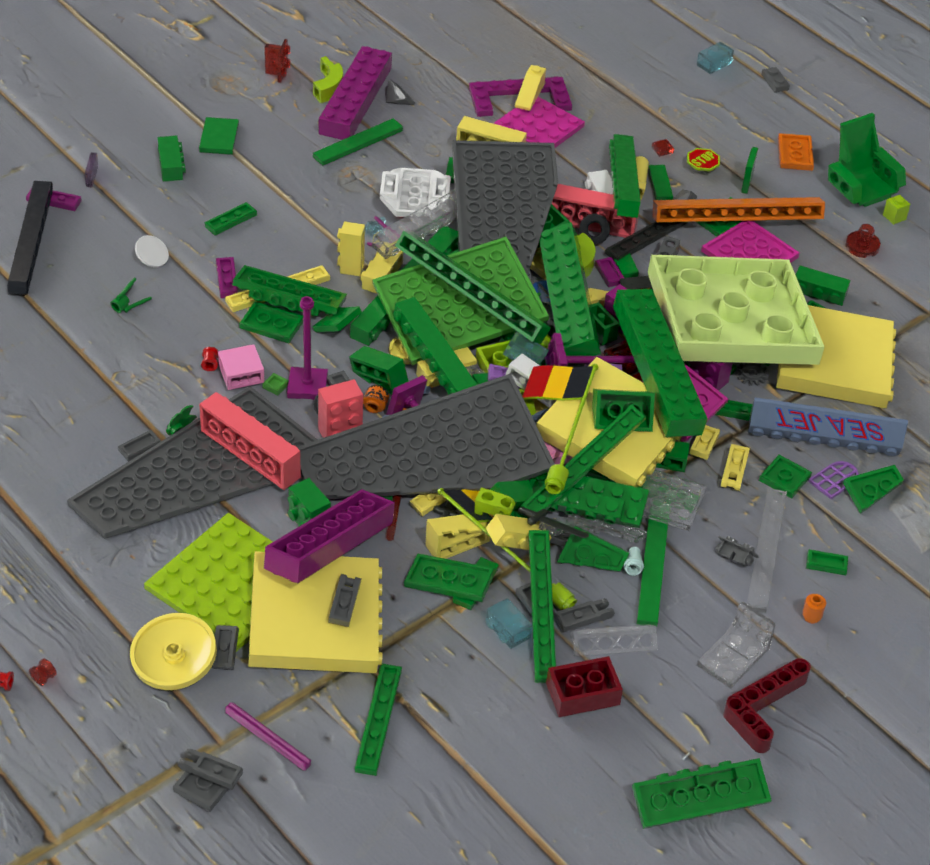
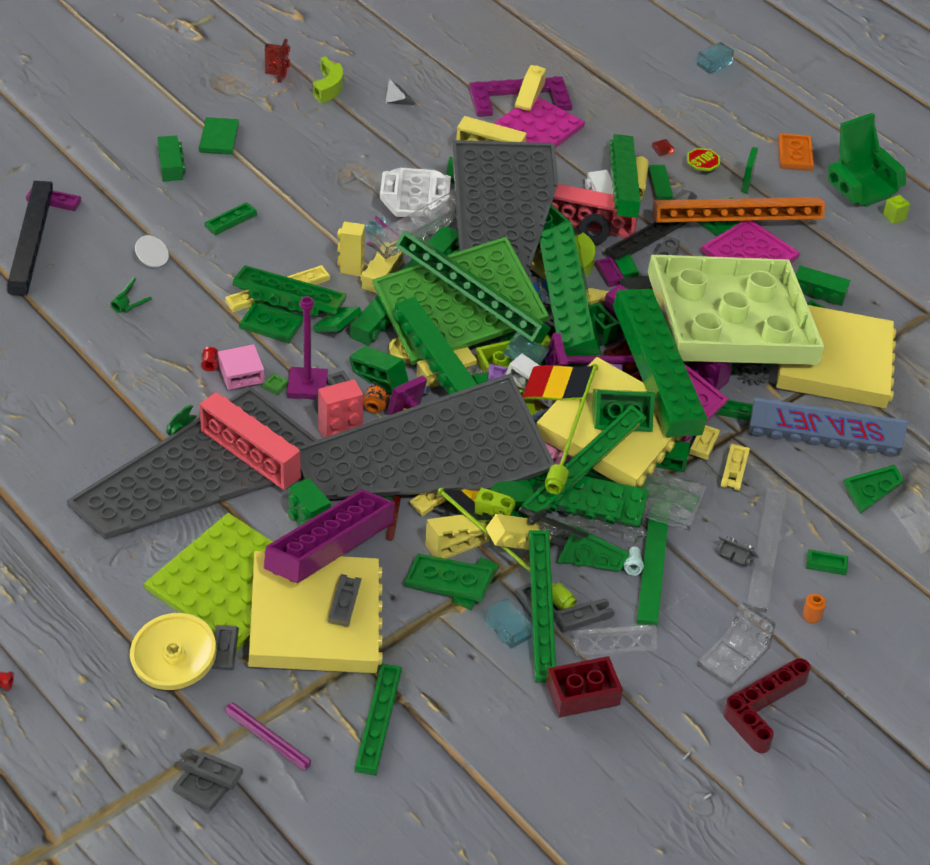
clear red wheel [29,658,57,686] -> none
clear purple tile [85,152,98,188] -> none
dark grey tile [118,430,161,462] -> none
magenta tile [216,257,238,298] -> none
green tile [313,118,403,166] -> none
magenta brick [319,46,392,140] -> none
green plate [632,758,772,829] -> none
green tile [758,455,812,499] -> none
dark grey plate [761,67,790,93] -> none
medium lavender window [808,461,859,499] -> none
clear red tile [845,224,881,258] -> none

